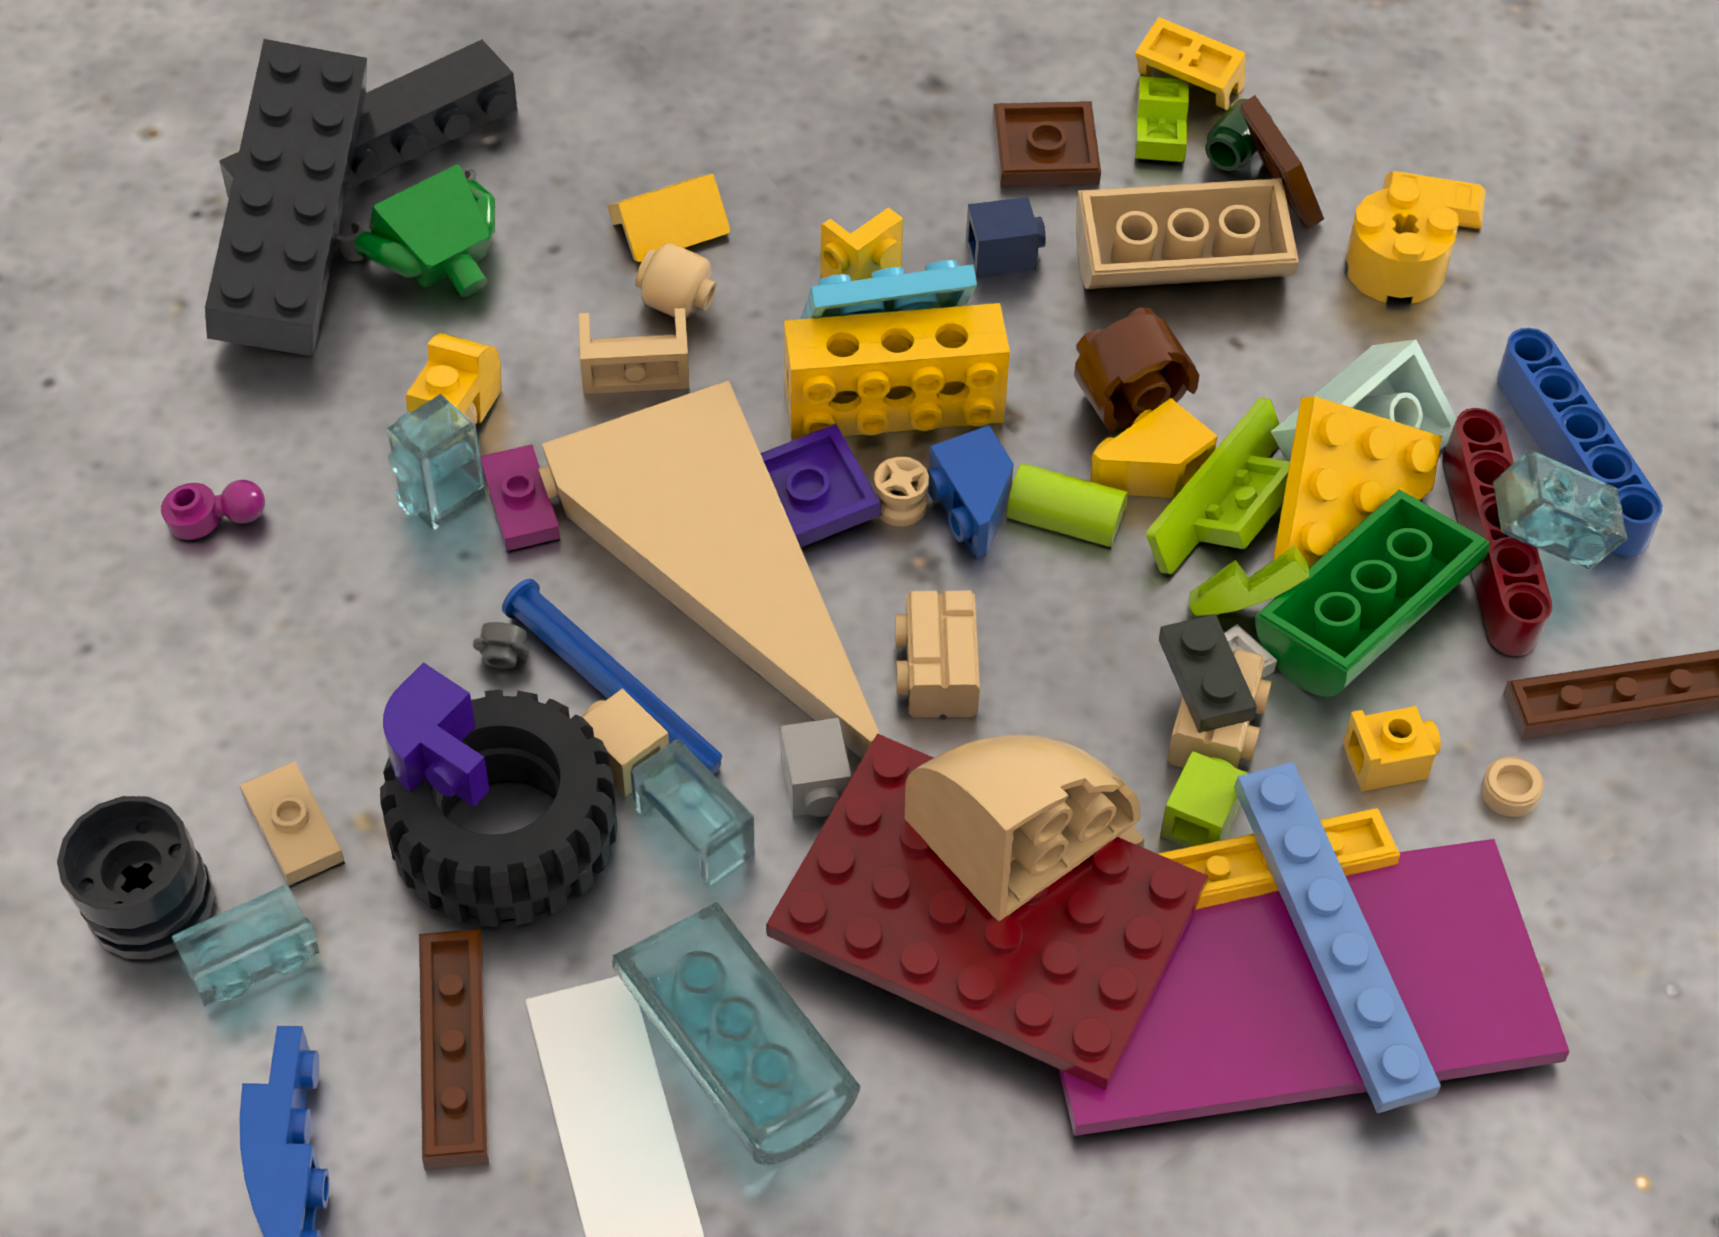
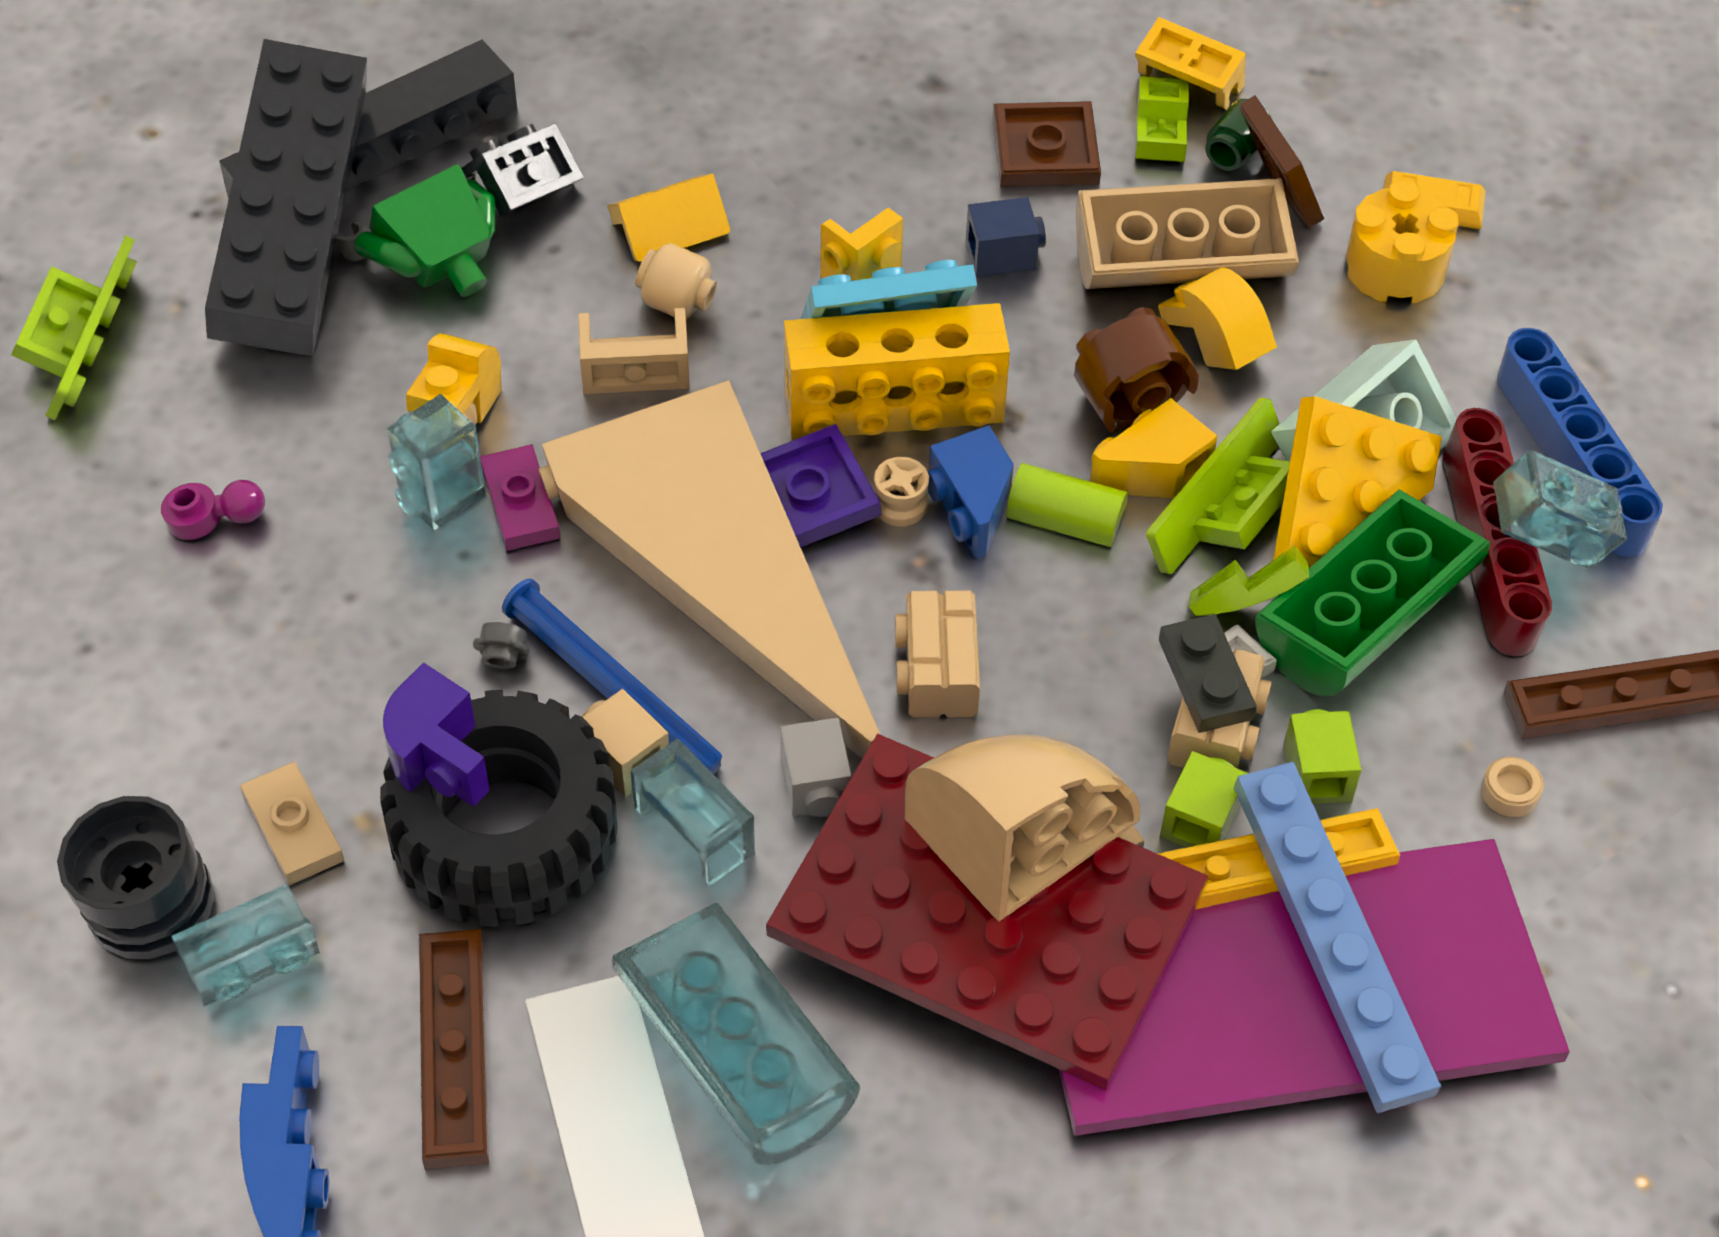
yellow brick [1342,706,1441,792] -> none
none -> lime bracket [11,235,137,420]
none -> bracket [461,123,584,216]
none -> yellow brick [1158,267,1277,370]
none -> lime brick [1283,709,1362,804]

